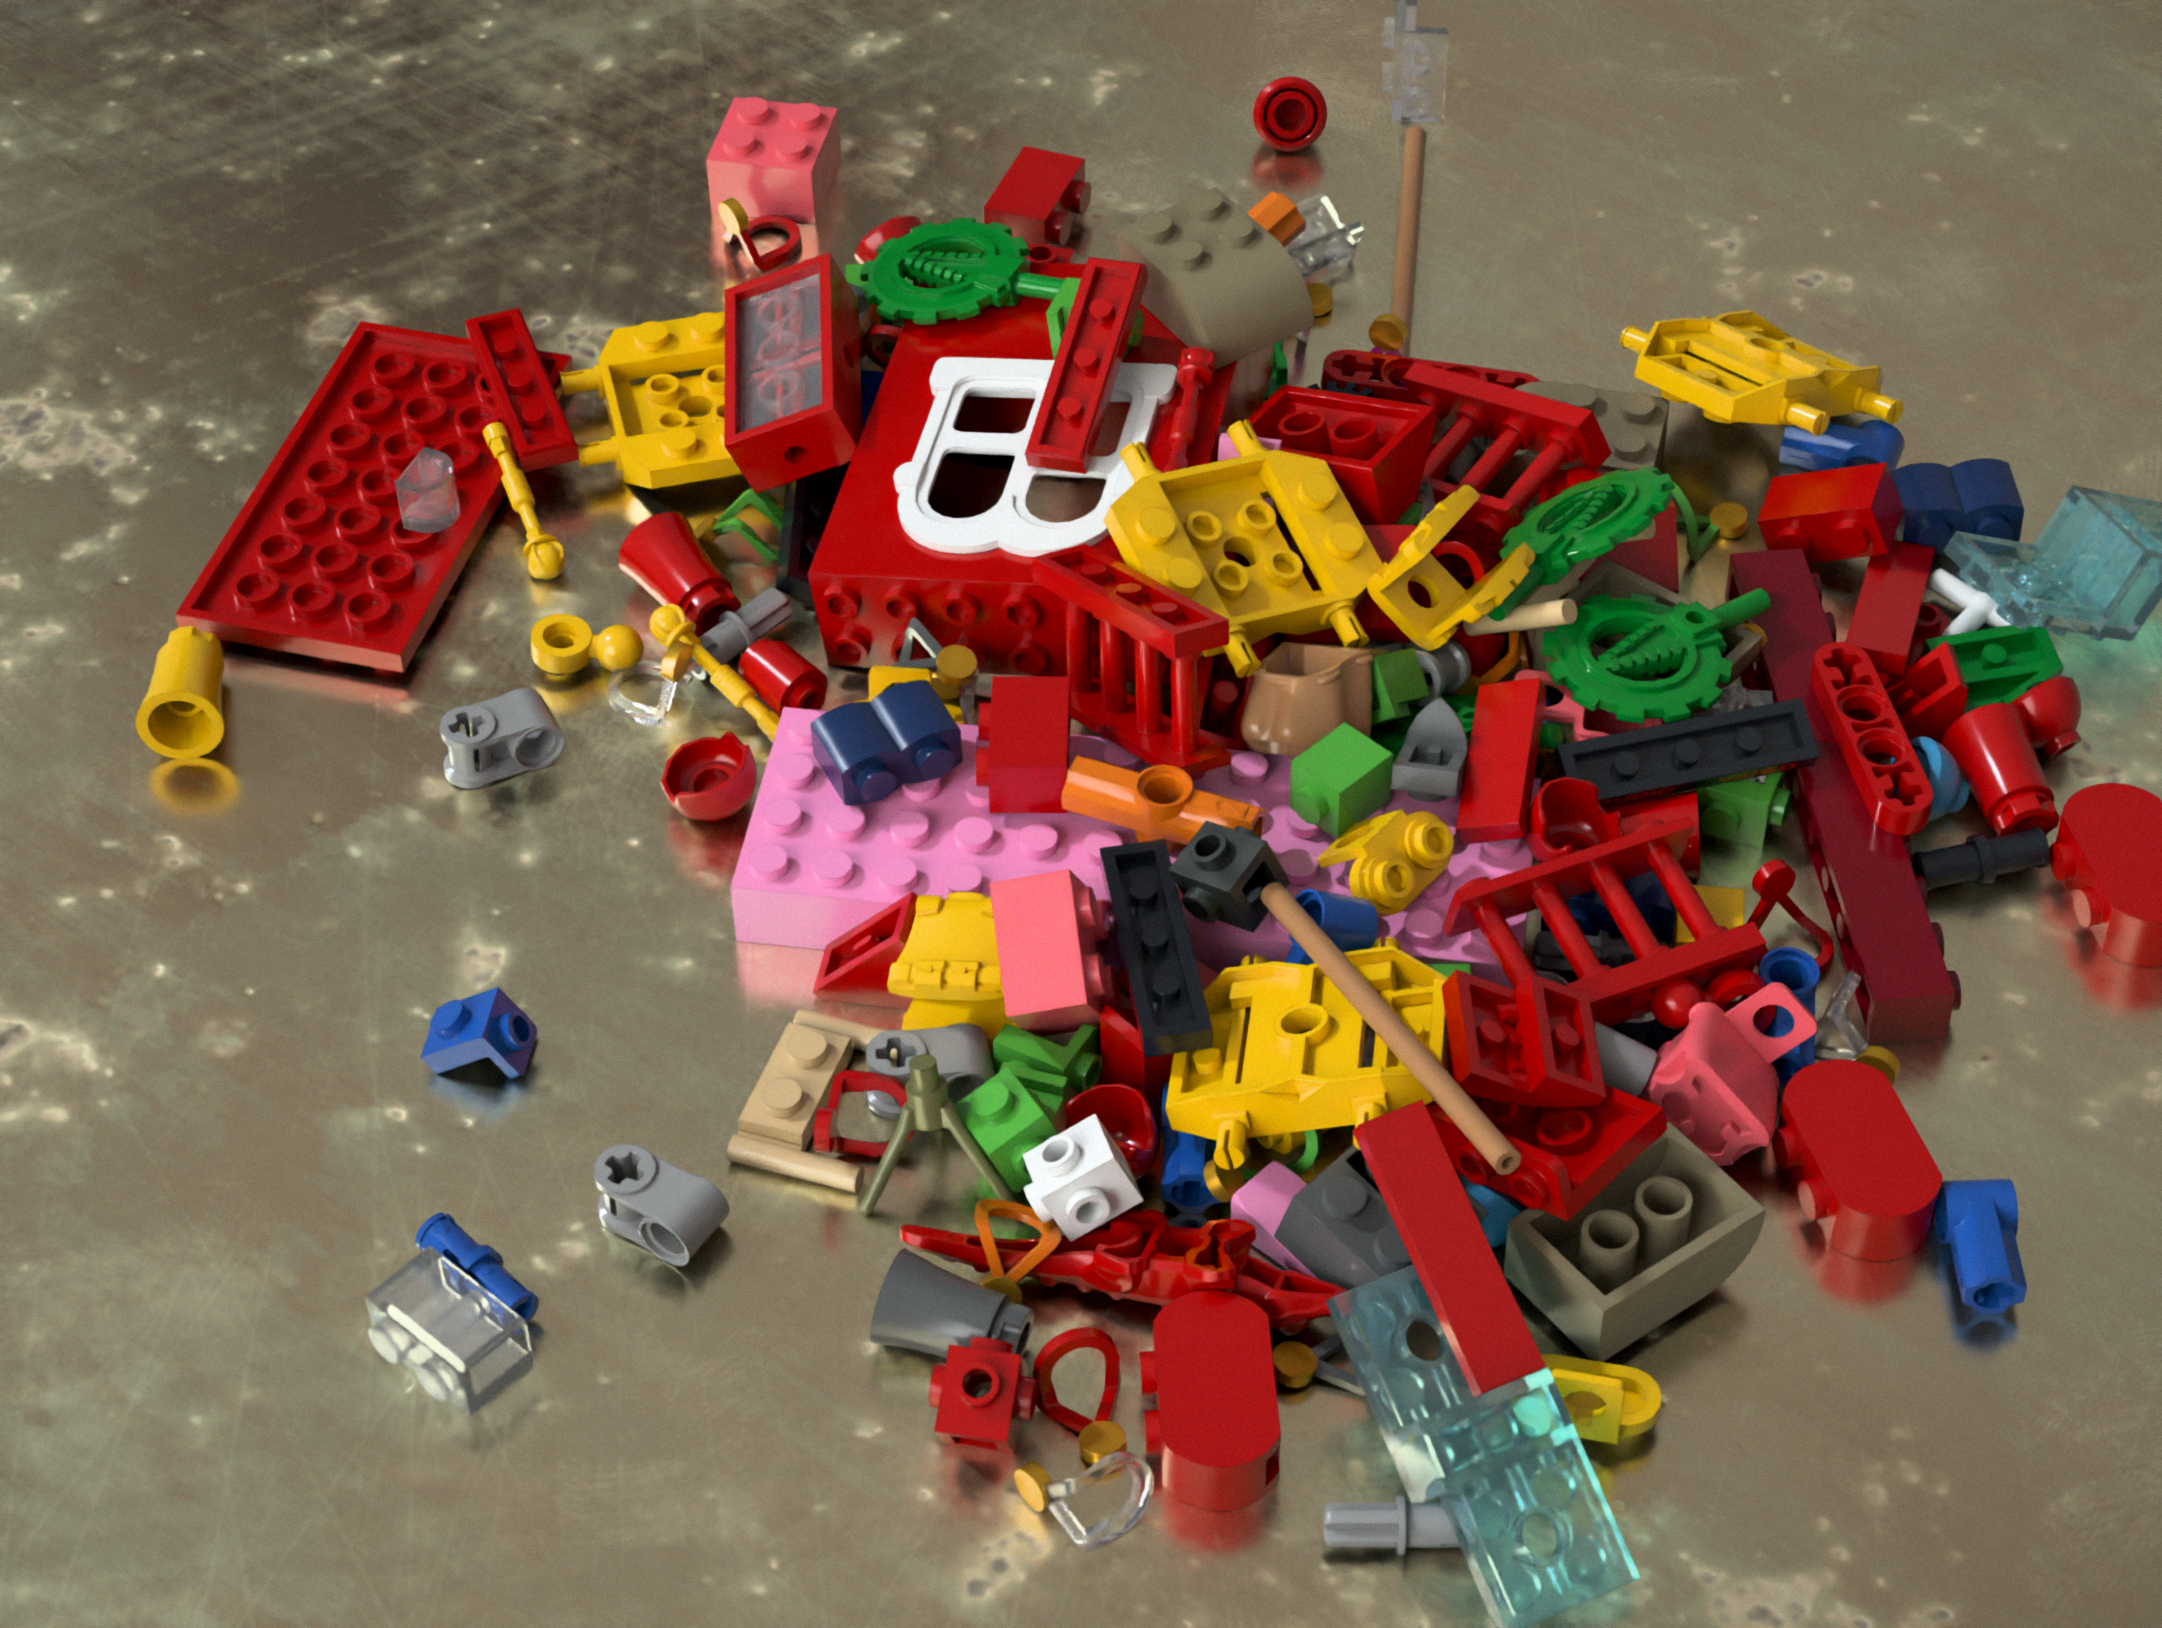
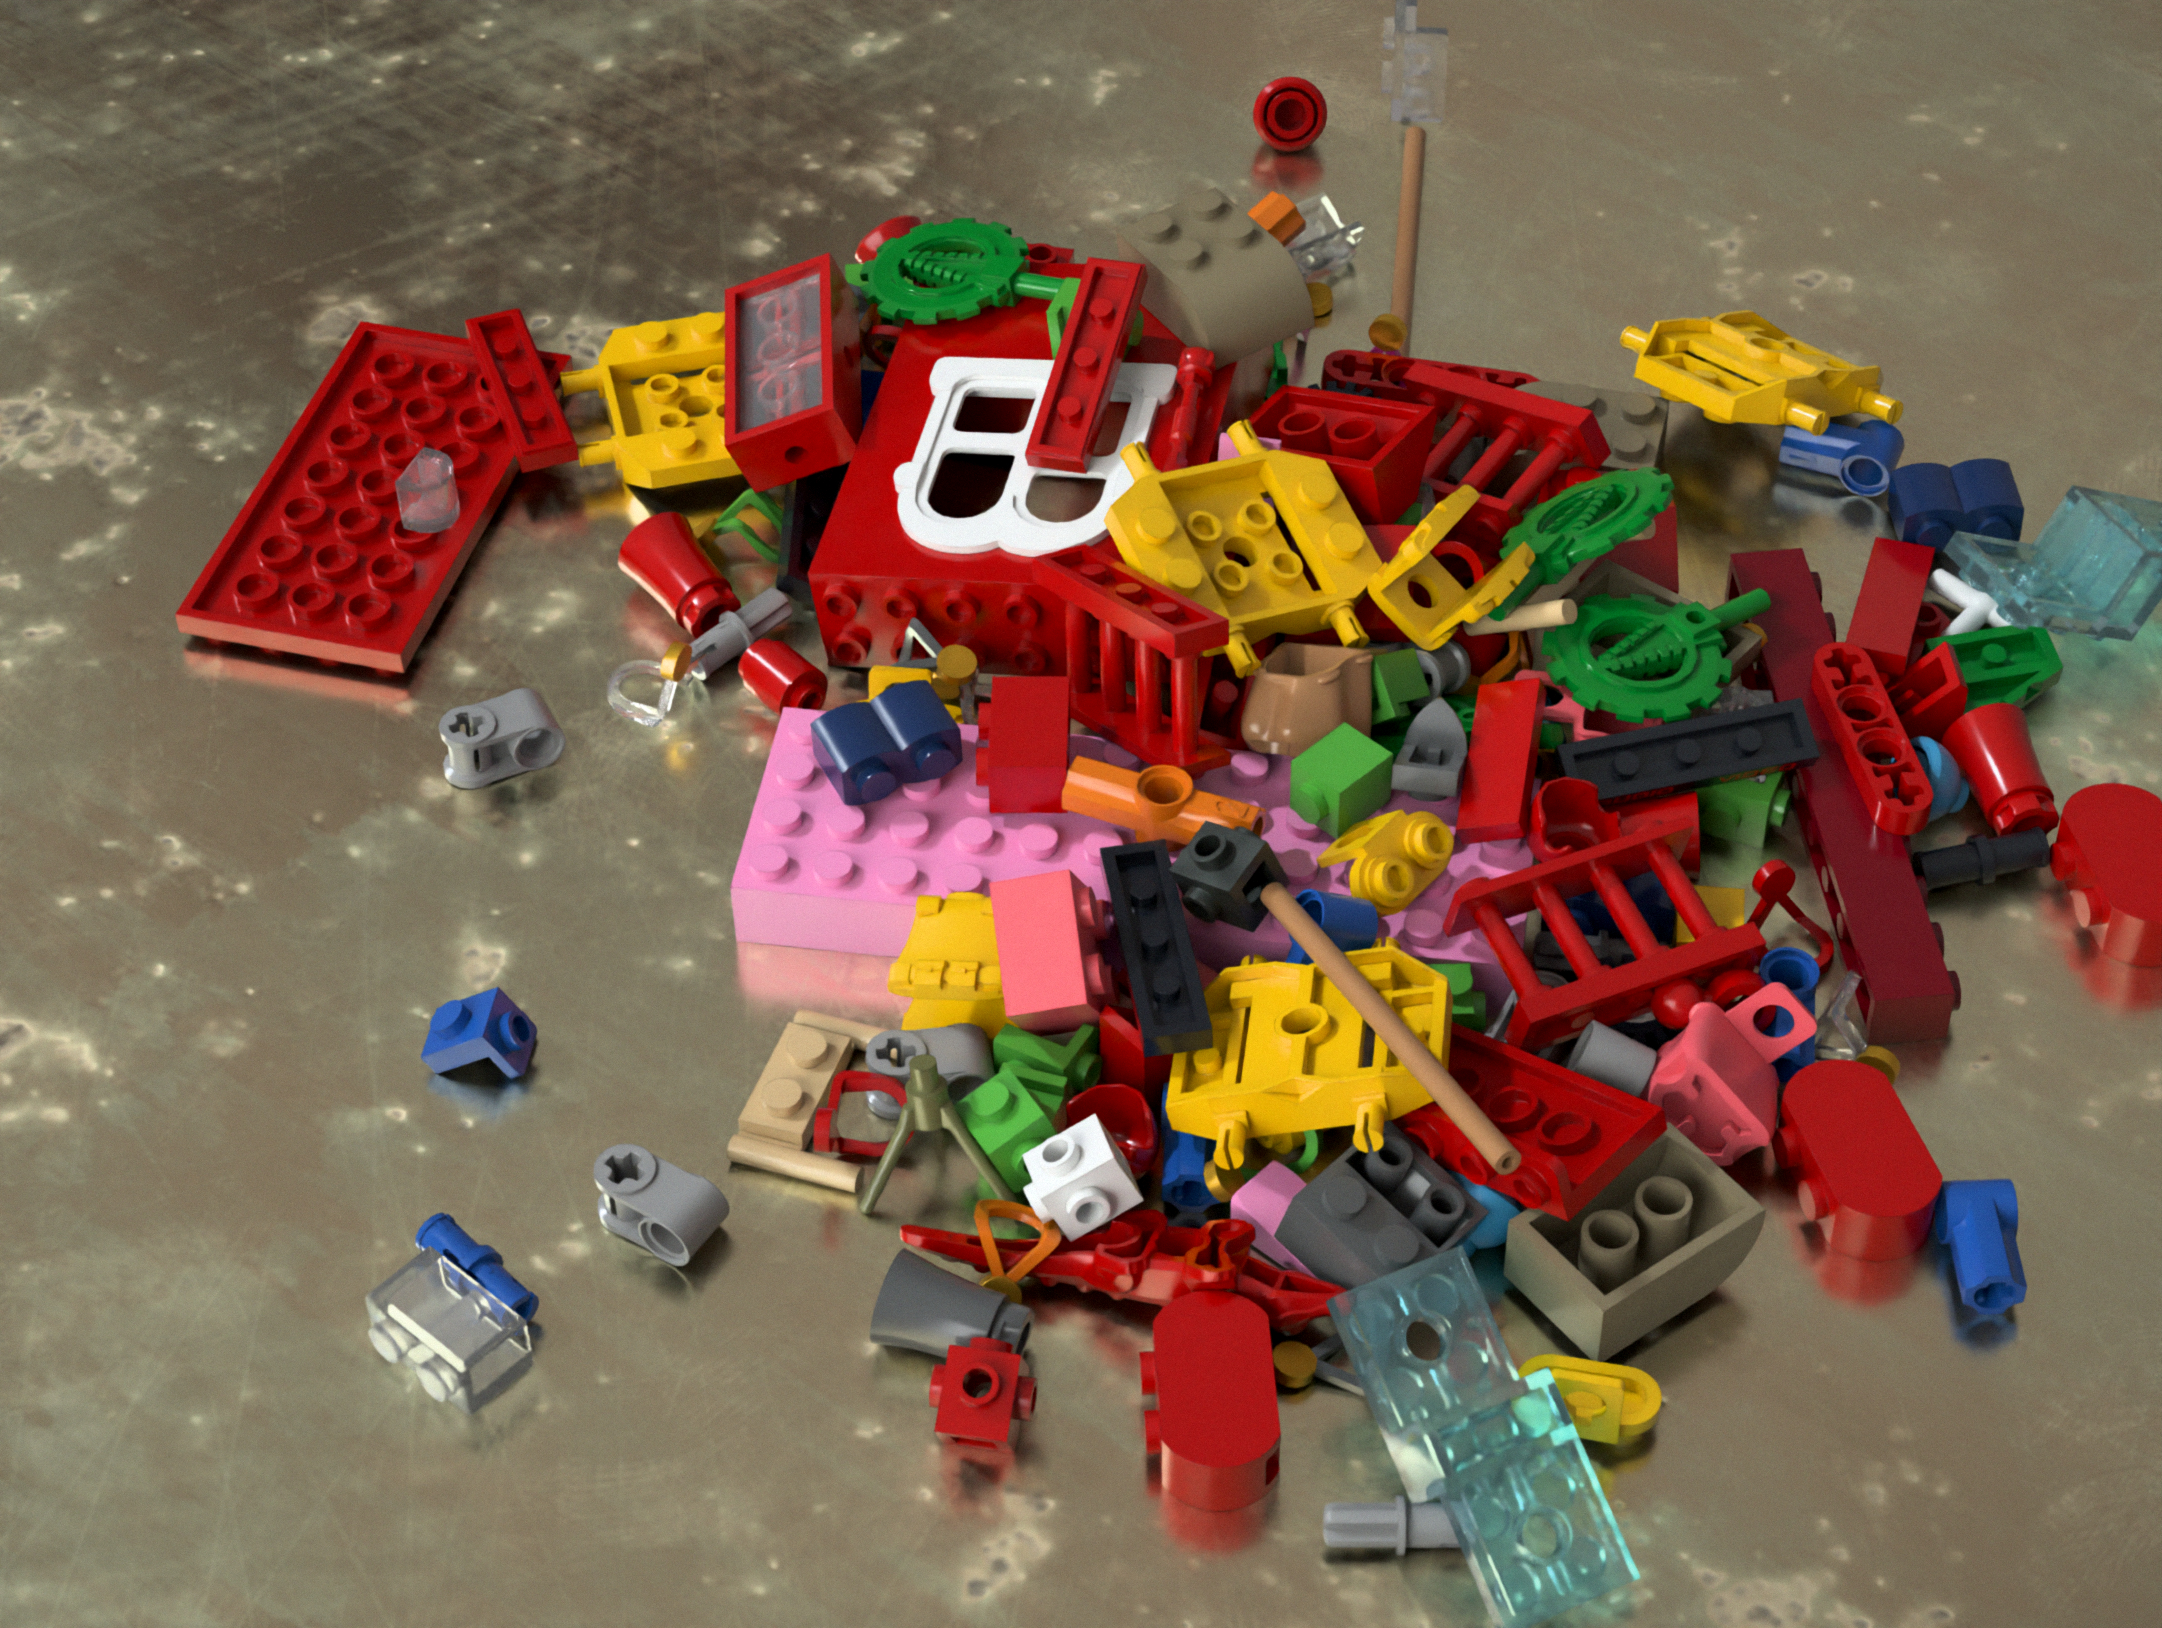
yellow plant [135,626,224,759] -> none
yellow piece [483,422,565,580] -> none
yellow plate [531,614,644,674] -> none
yellow piece [650,604,780,743] -> none
red hair [661,732,757,823] -> none
coral brick [706,97,841,224] -> none
red piece [718,197,802,271] -> none
red slope [812,892,918,1010] -> none
red brick [984,146,1091,247] -> none
clear piece [1014,1451,1153,1552] -> none
red piece [1033,1327,1127,1466] -> none
red tile [1352,1099,1546,1399] -> none
red slope [1441,969,1606,1108] -> none
piece [1671,482,1748,562] -> none
red brick [1757,462,1904,564] -> none
red brick [2010,676,2082,759] -> none

